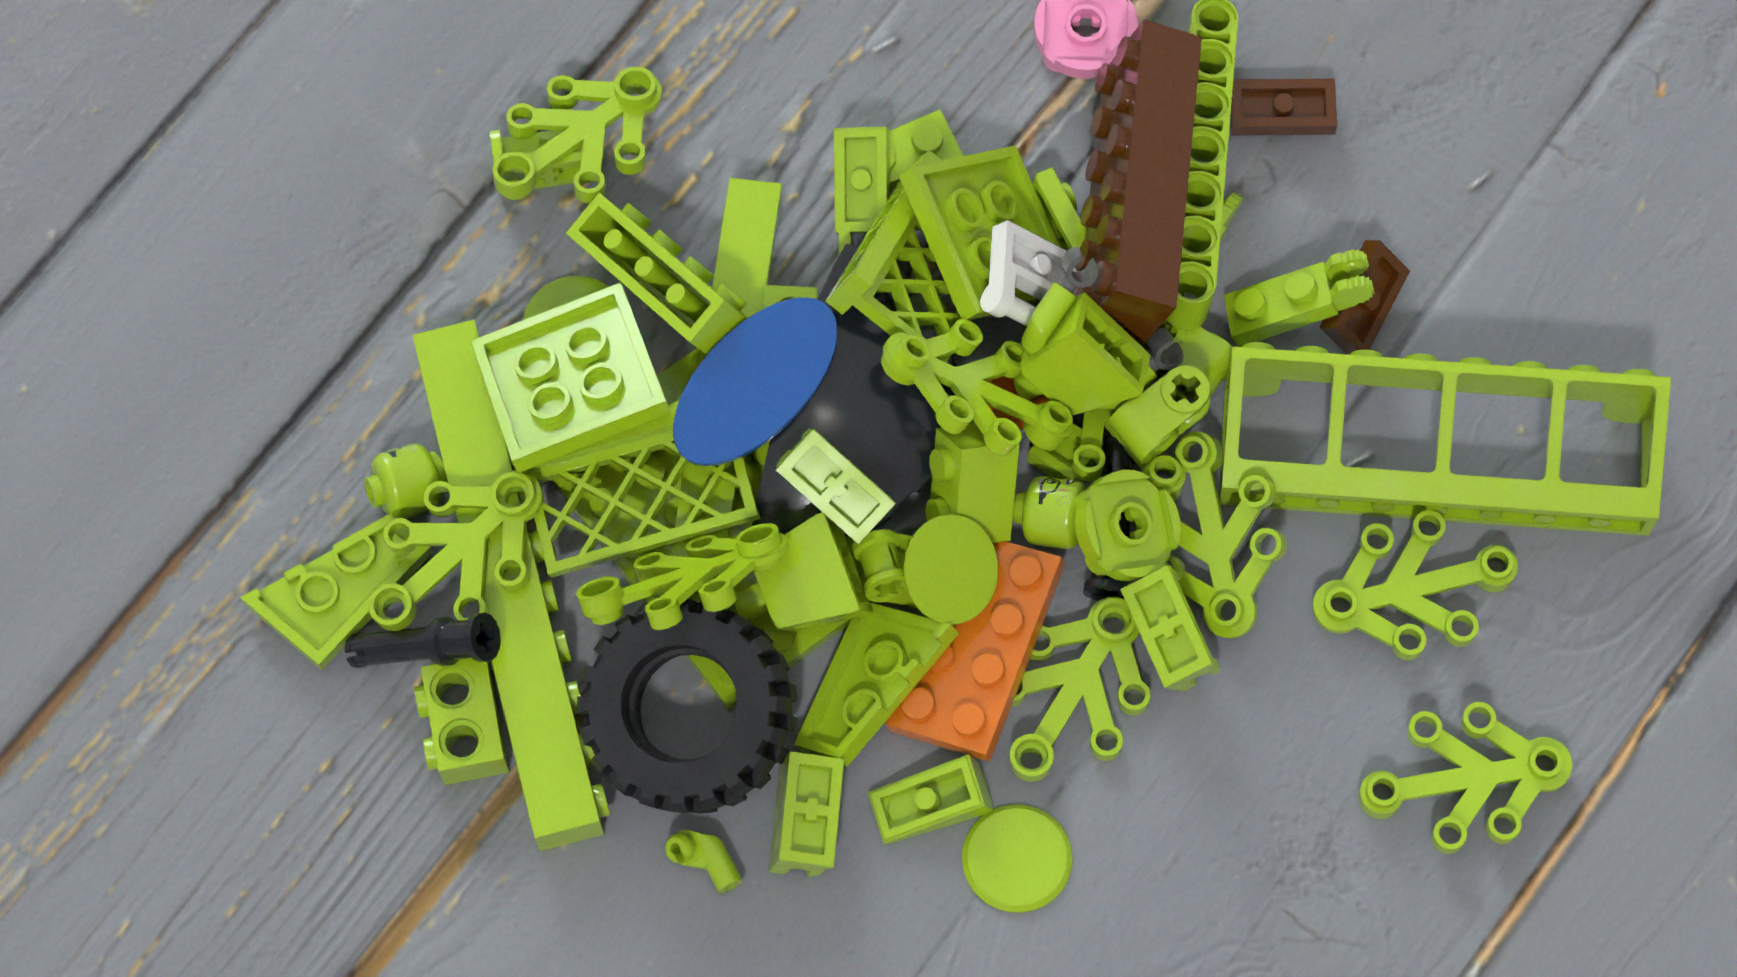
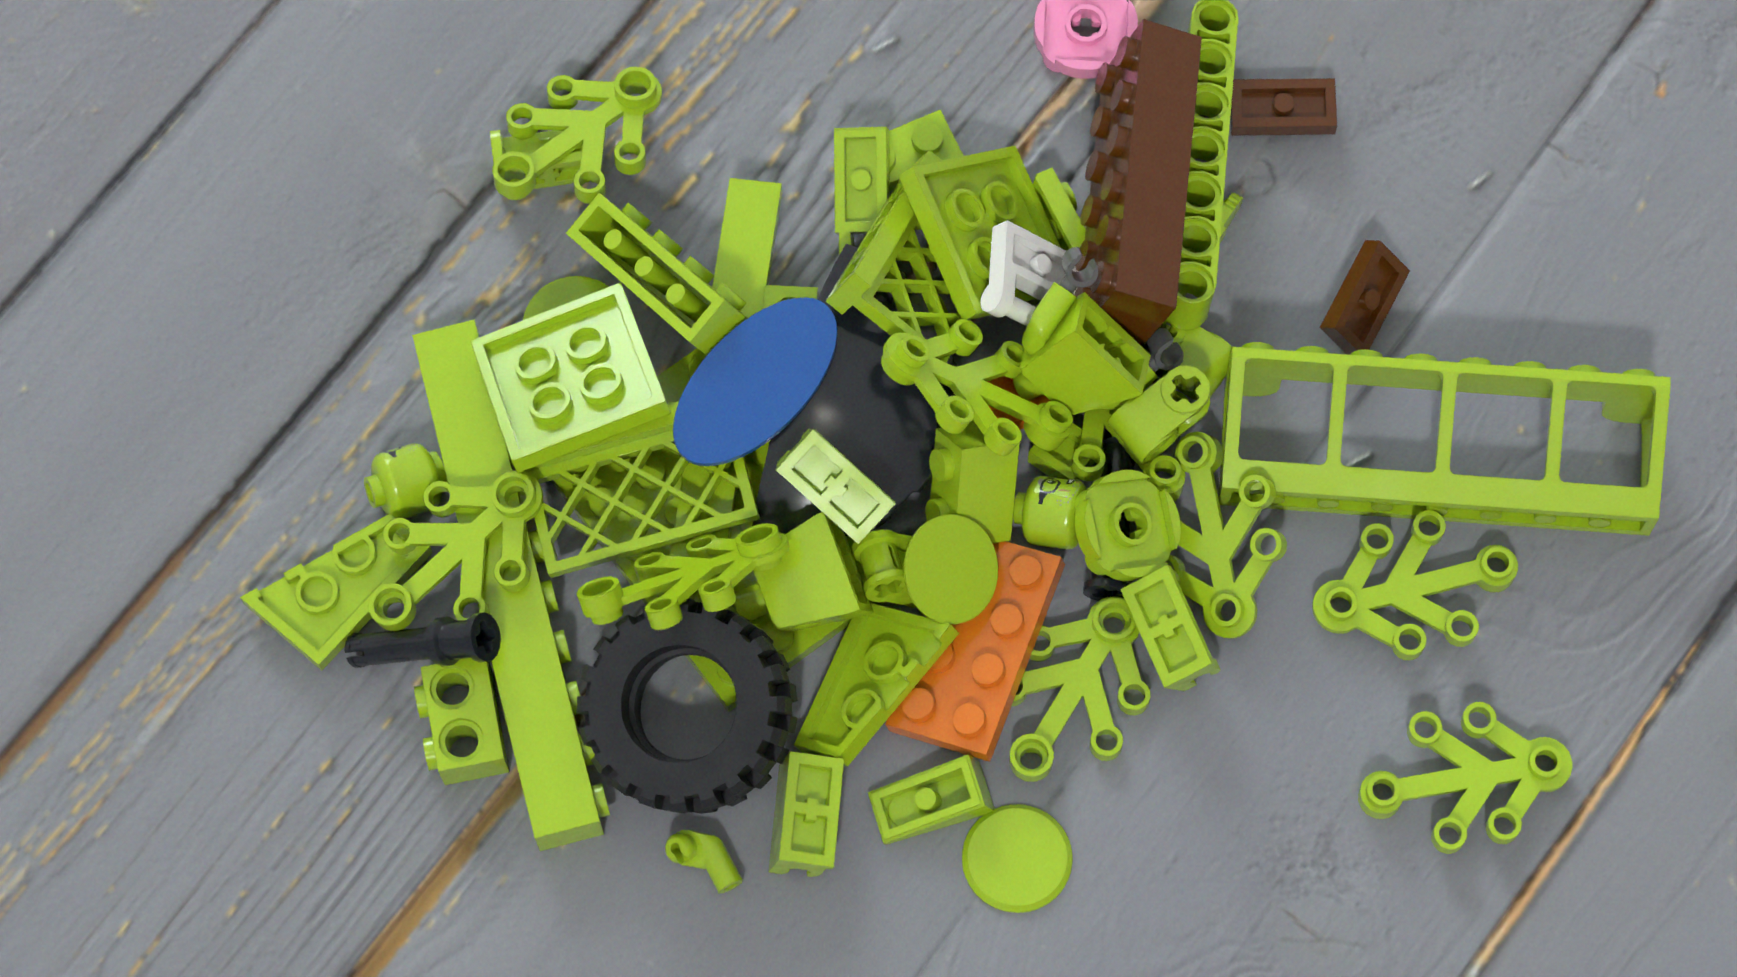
lime hinge [1224,249,1374,347] -> none

